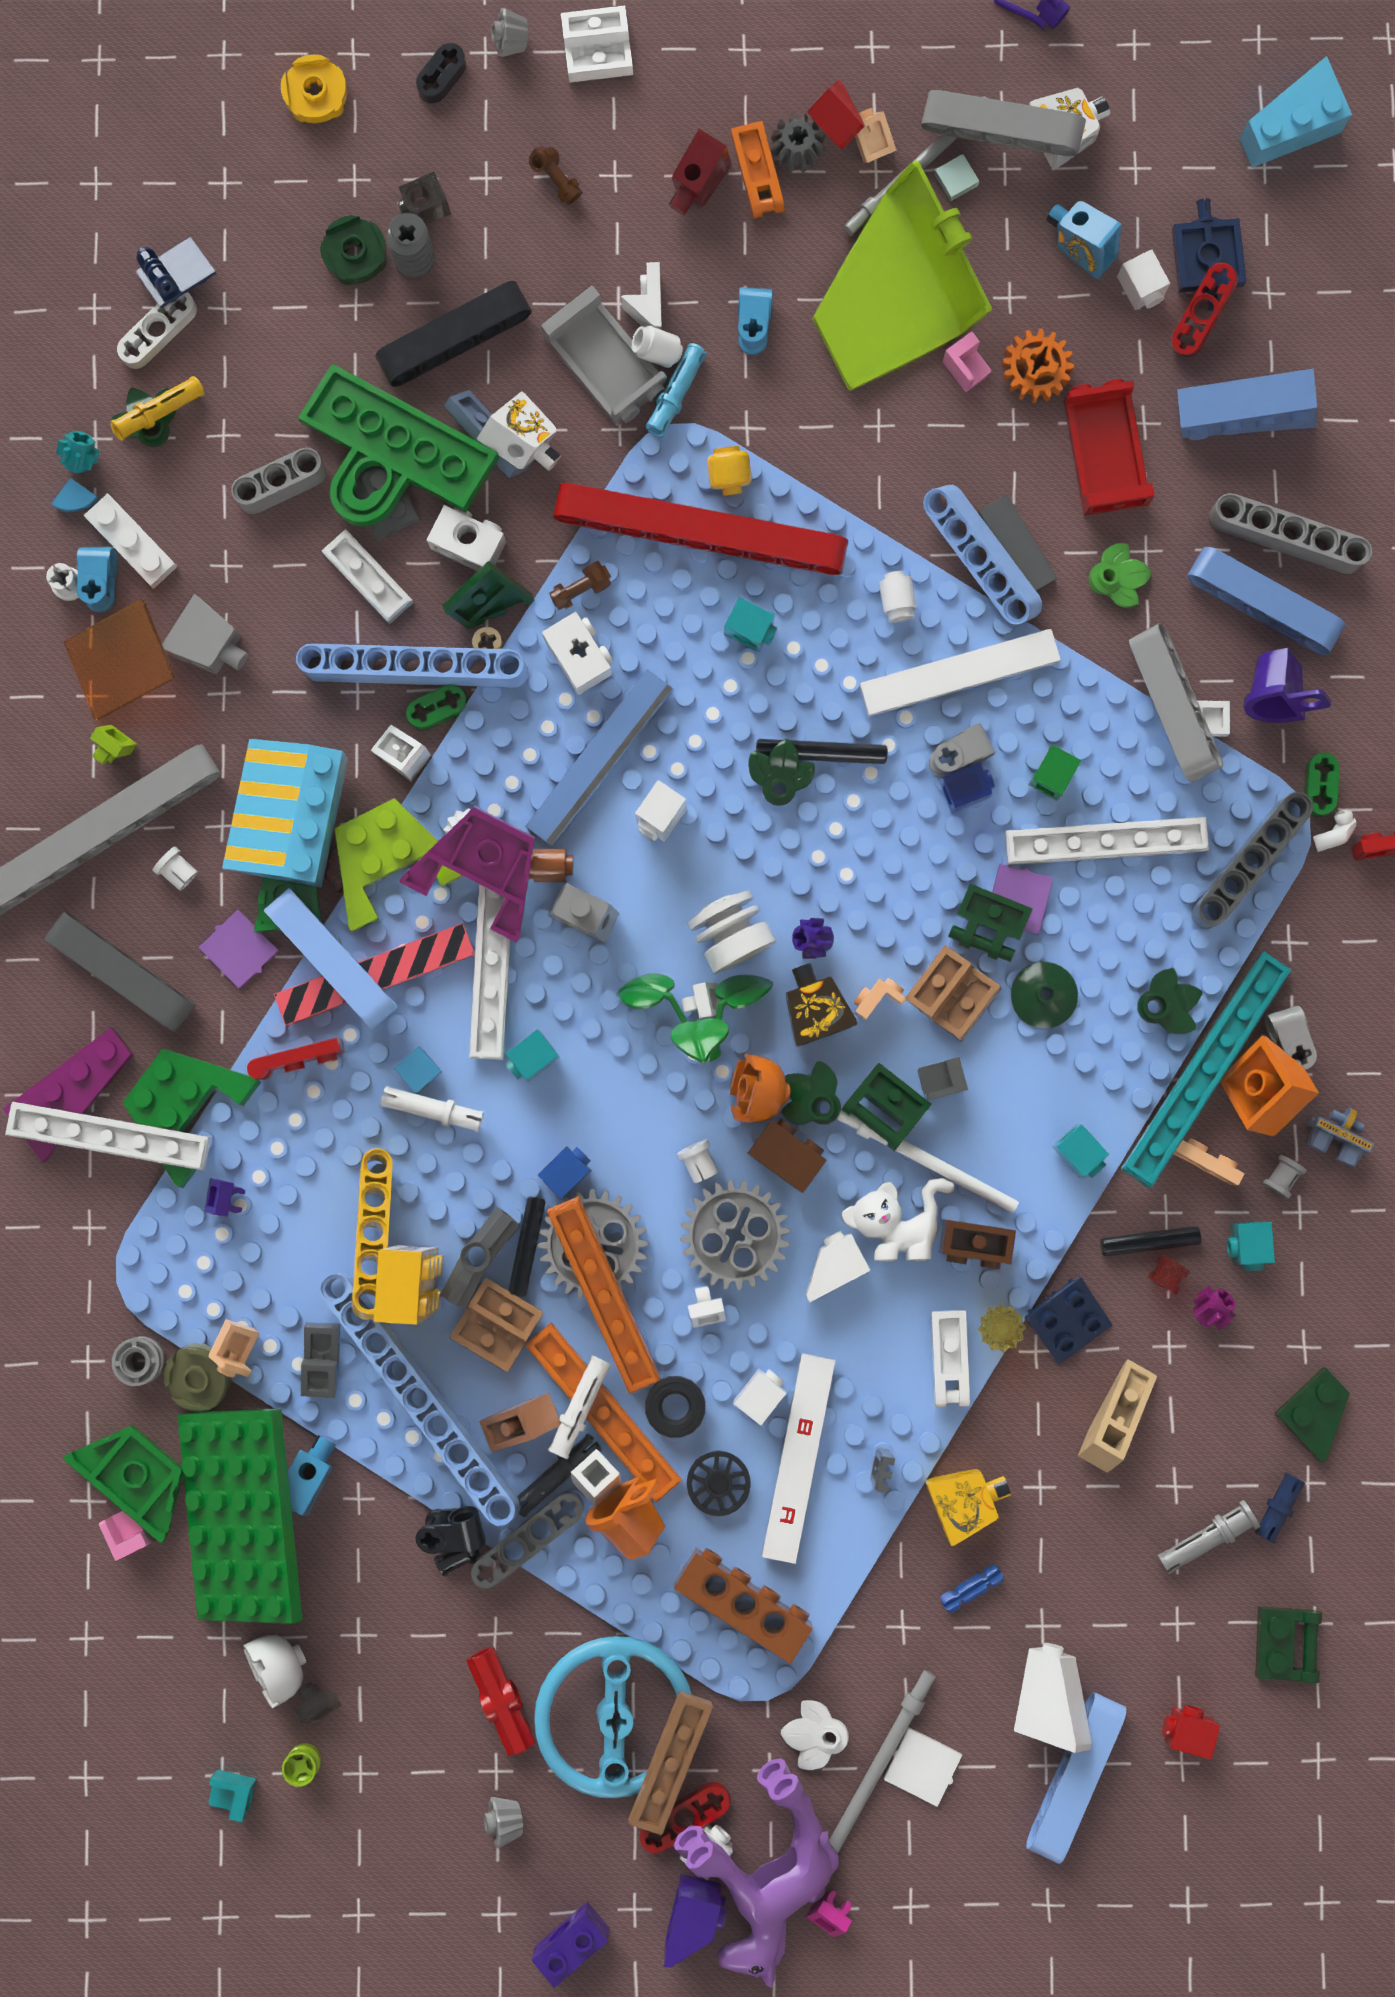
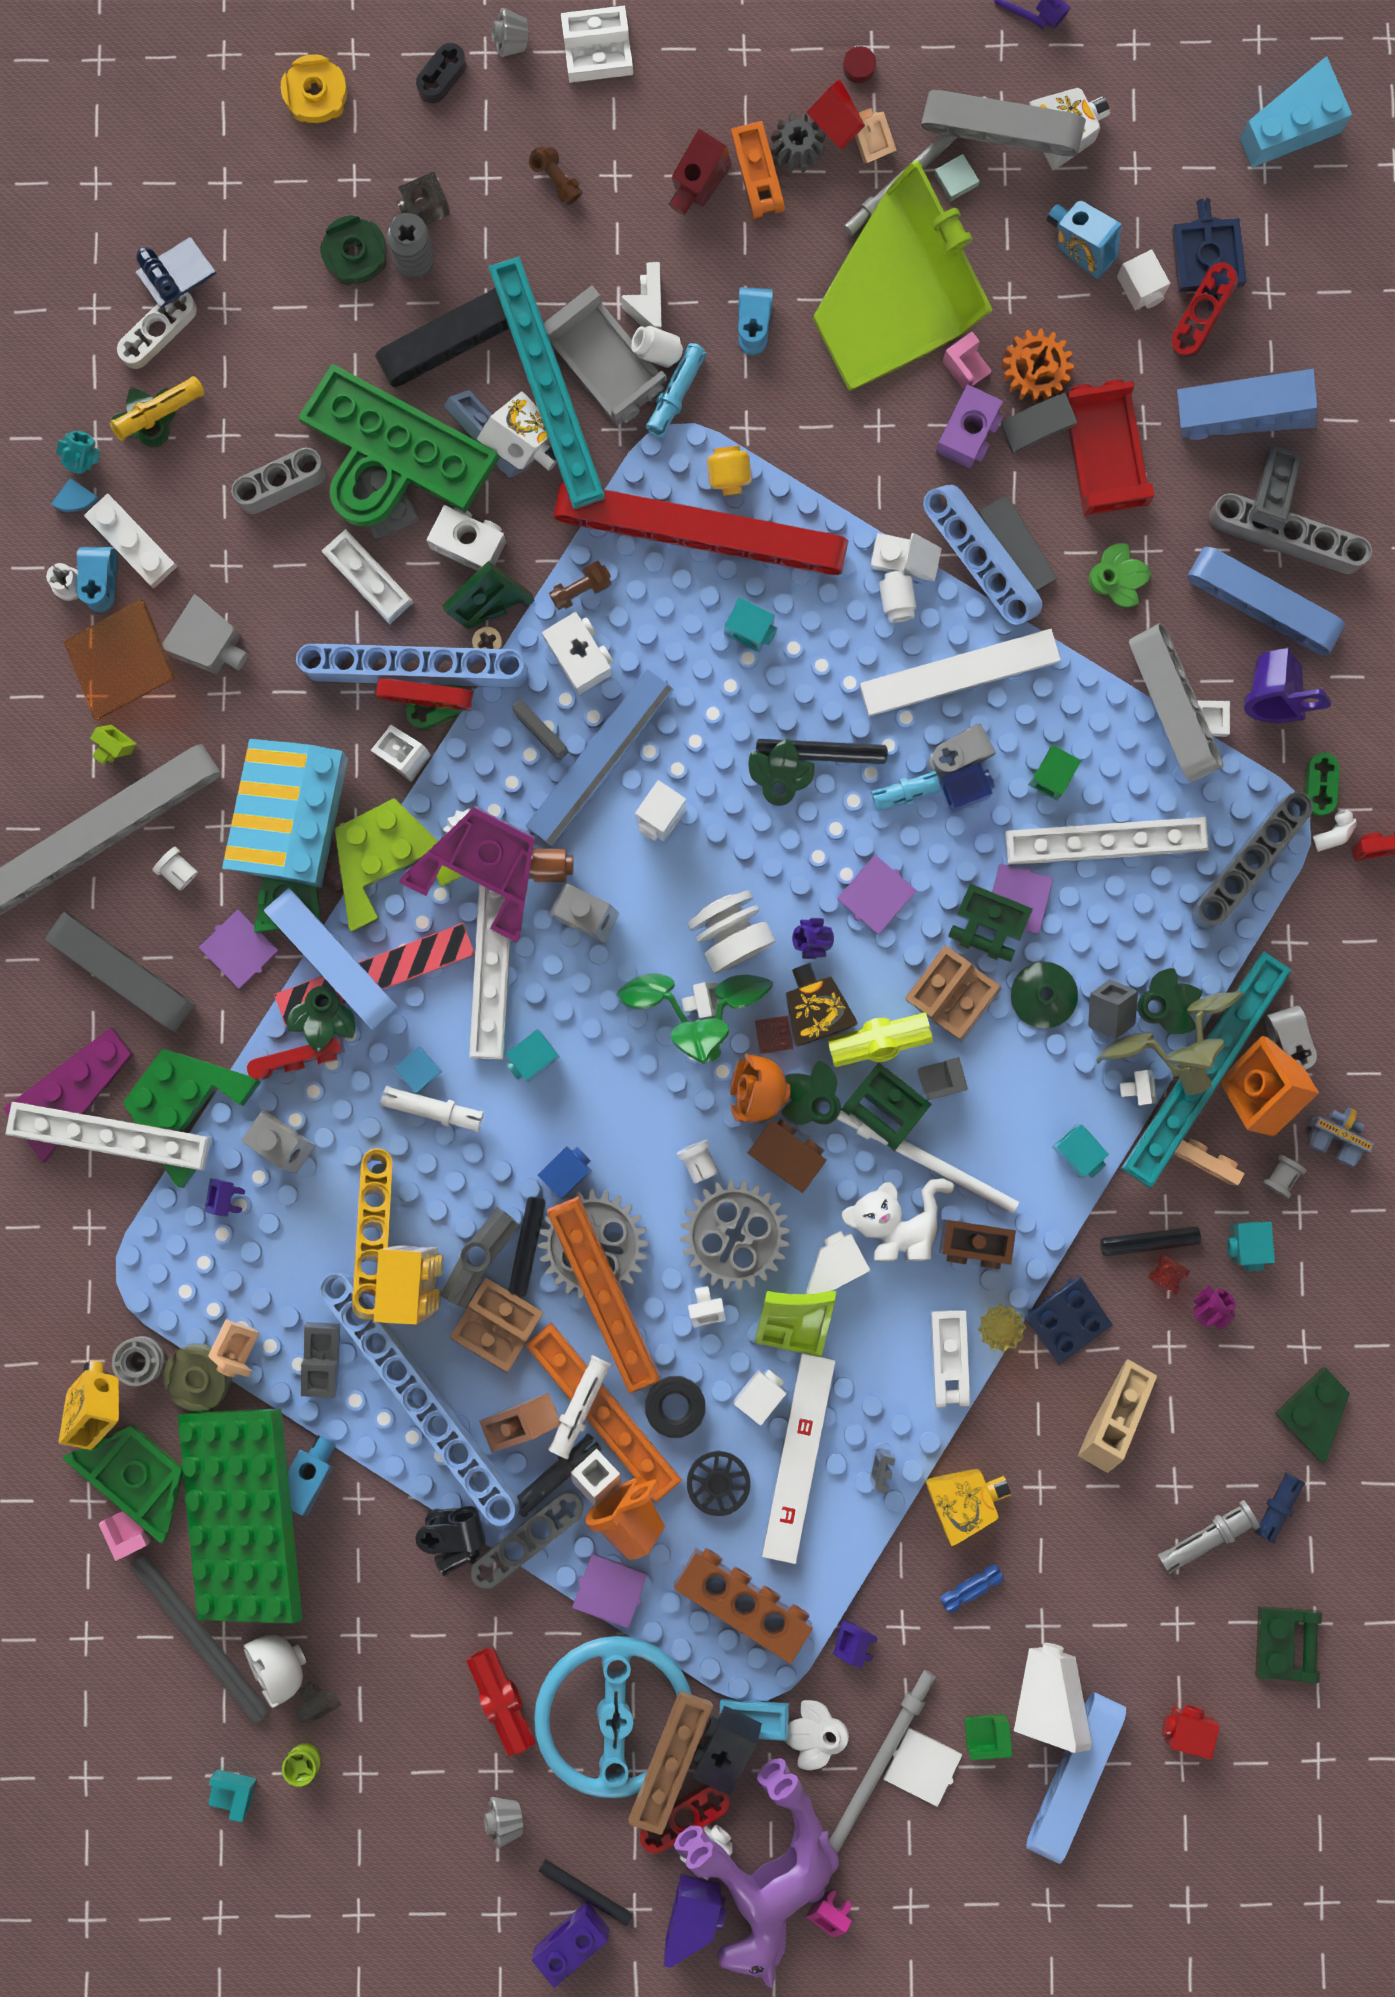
light nougat bracket [853,978,907,1021] -> none
none -> yellow torso [59,1361,119,1450]
none -> dark grey axle [130,1554,269,1723]
none -> light grey torso [241,1109,316,1173]
none -> dark green plate [287,986,355,1053]
none -> red beam [375,679,474,711]
none -> teal tile [488,256,605,510]
none -> dark grey tile [512,699,569,761]
none -> black bar [538,1859,633,1926]
none -> medium lavender piece [572,1553,648,1628]
none -> black brick [691,1706,762,1796]
none -> medium azure tile [720,1699,789,1741]
none -> clear red tile [754,1015,793,1054]
none -> lime plate [755,1291,836,1357]
none -> neon yellow piece [828,1012,934,1068]
none -> dark purple tile [833,1621,878,1667]
none -> medium lavender piece [837,855,917,935]
none -> dark red tile [843,46,876,83]
none -> white slope [870,533,942,581]
none -> medium azure pin [871,771,941,812]
none -> medium lavender brick [935,384,1004,469]
none -> green panel [964,1714,1012,1760]
none -> dark grey slope [1000,393,1077,454]
none -> dark grey panel [1088,980,1138,1039]
none -> olive plant [1096,991,1244,1095]
none -> white tile [1120,1070,1157,1105]
none -> dark grey tile [1251,445,1302,531]

